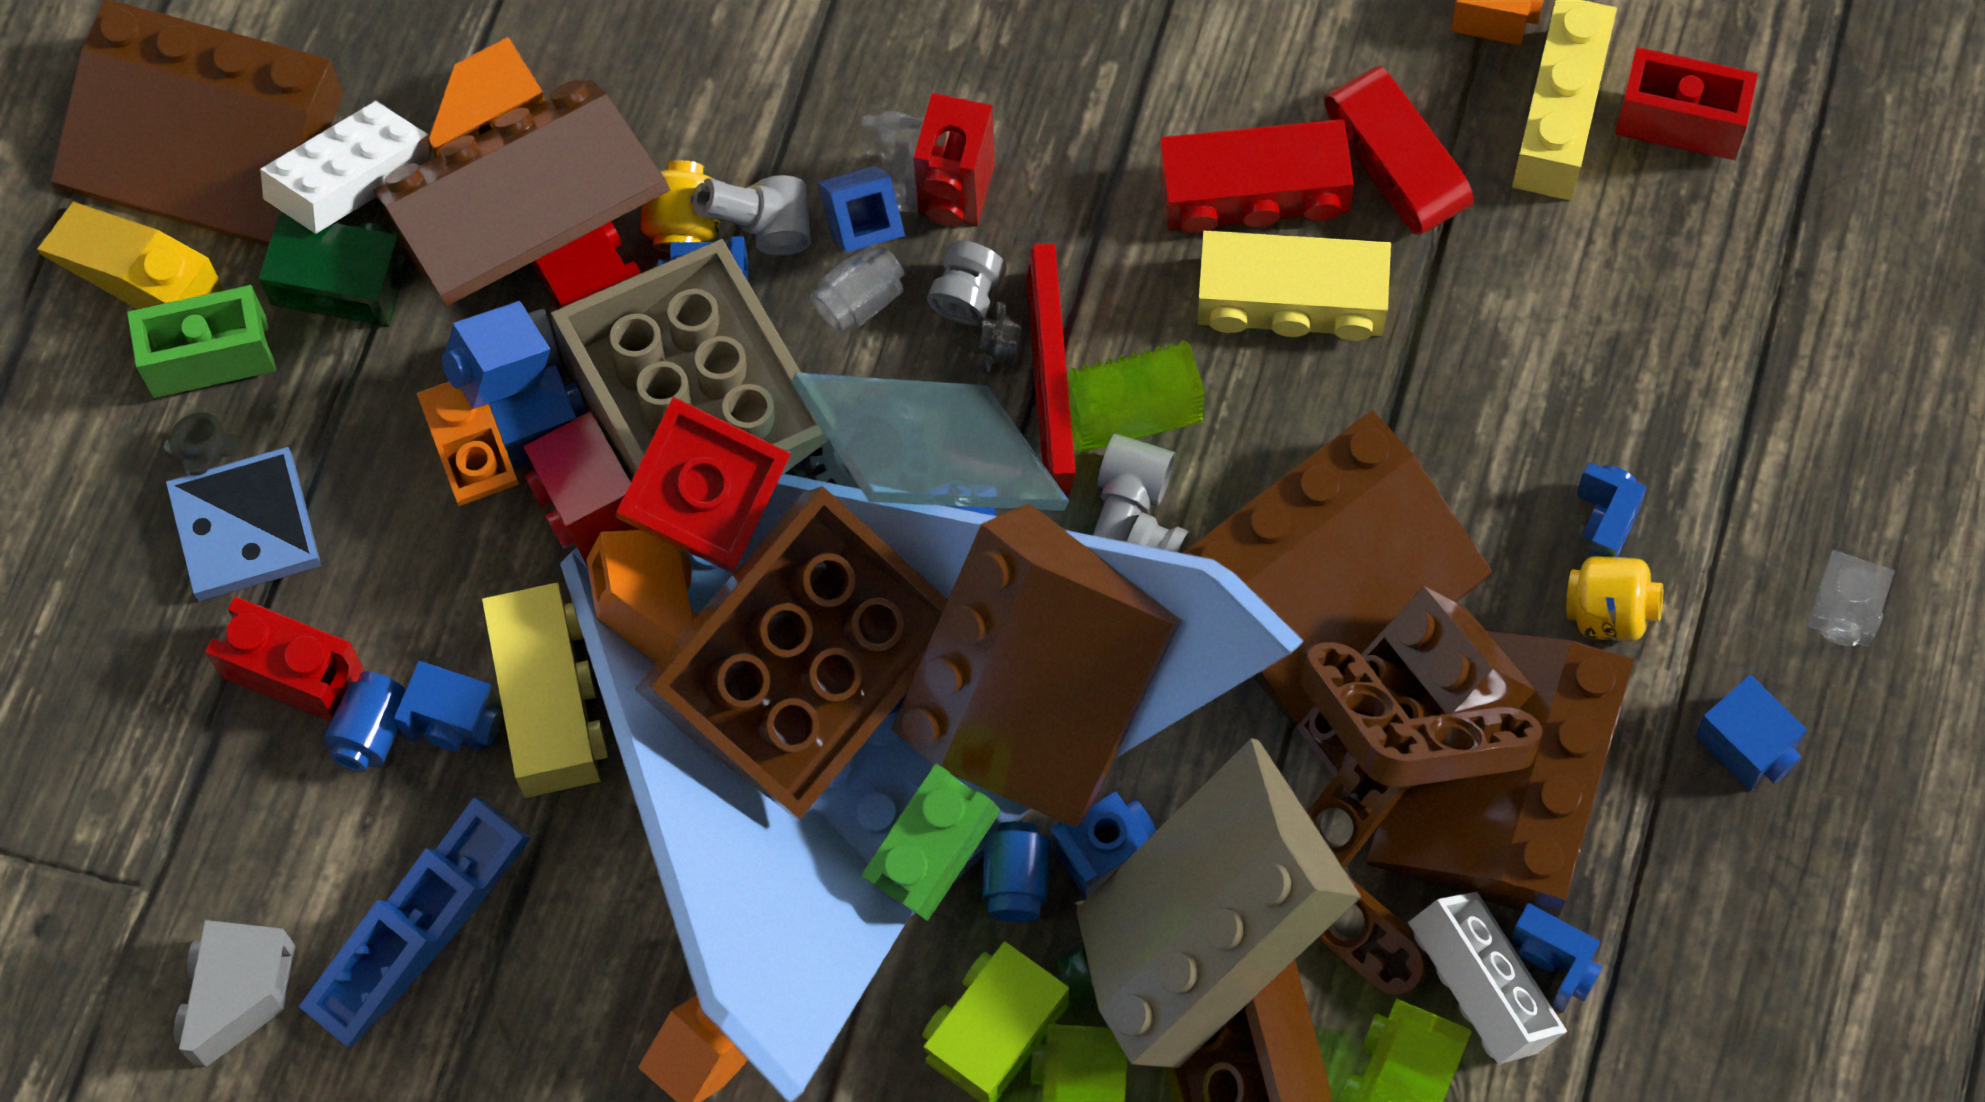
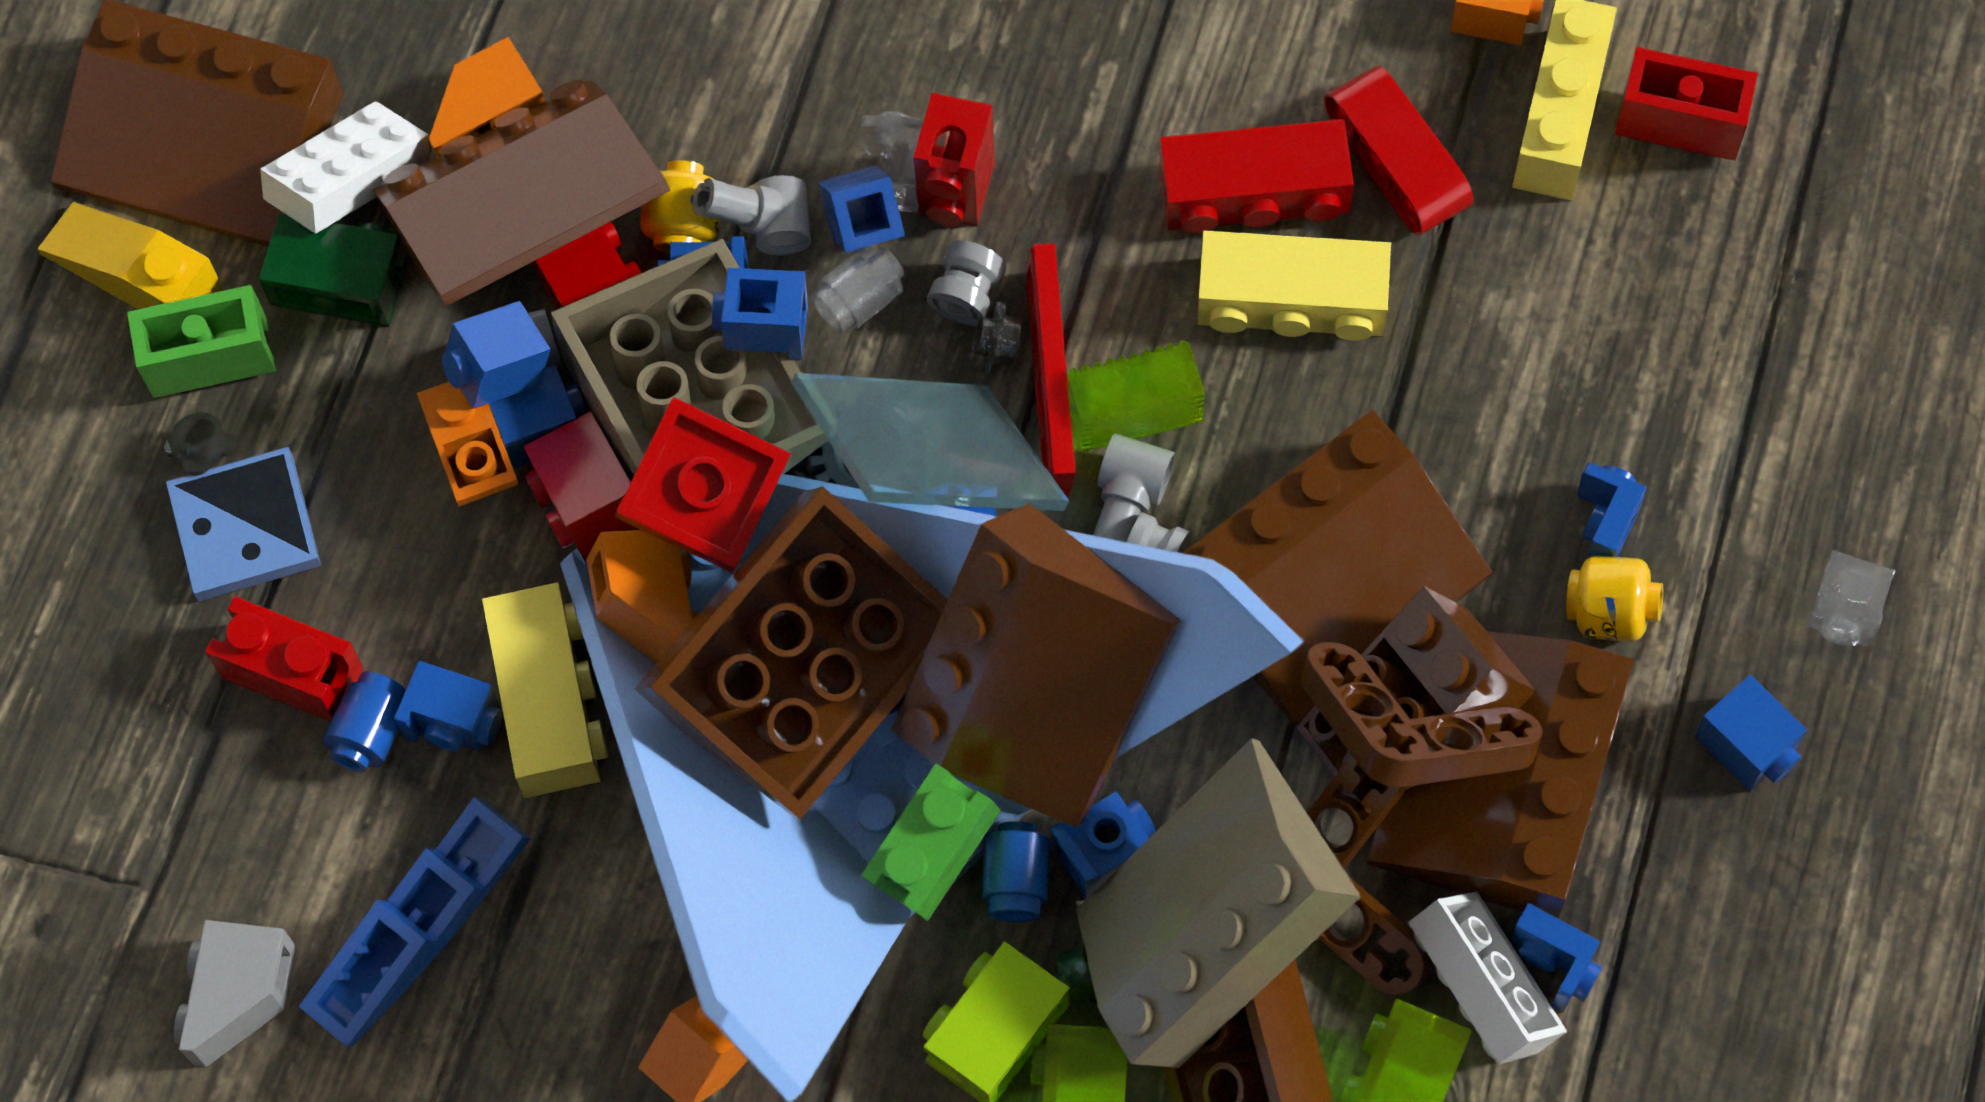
none -> blue brick [712,267,808,360]

